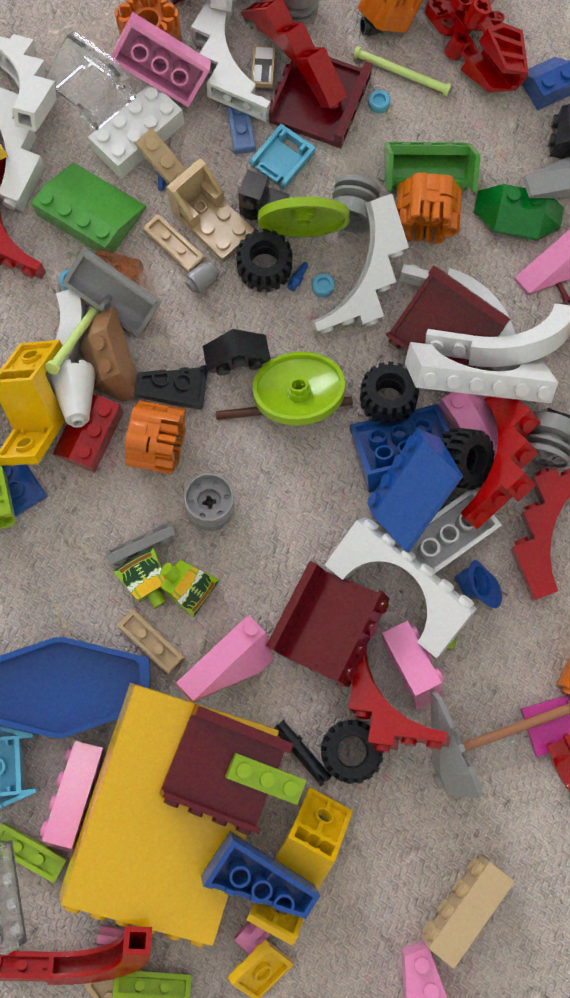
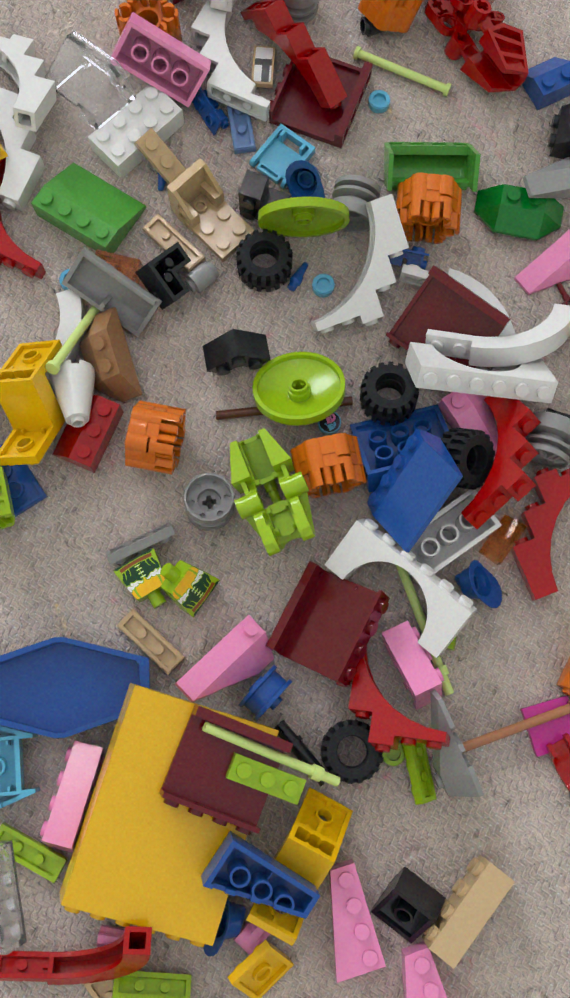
black wing [134,365,208,410] -> none
none -> black brick [135,242,191,310]
none -> blue hinge [192,87,229,136]
none -> yellowish green bar [202,721,340,787]
none -> blue piece [203,898,246,957]
none -> lime piece [230,428,316,556]
none -> blue wheel [238,665,293,722]
none -> blue piece [285,160,325,198]
none -> orange piece [290,433,367,498]
none -> tile [318,412,341,435]
none -> bright pink wedge [329,859,386,983]
none -> black slope [371,867,446,943]
none -> lime tile [382,743,405,766]
none -> blue hinge [388,246,429,270]
none -> yellowish green bar [396,565,454,696]
none -> lime plate [402,743,437,805]
none -> clear orange slope [479,514,527,566]

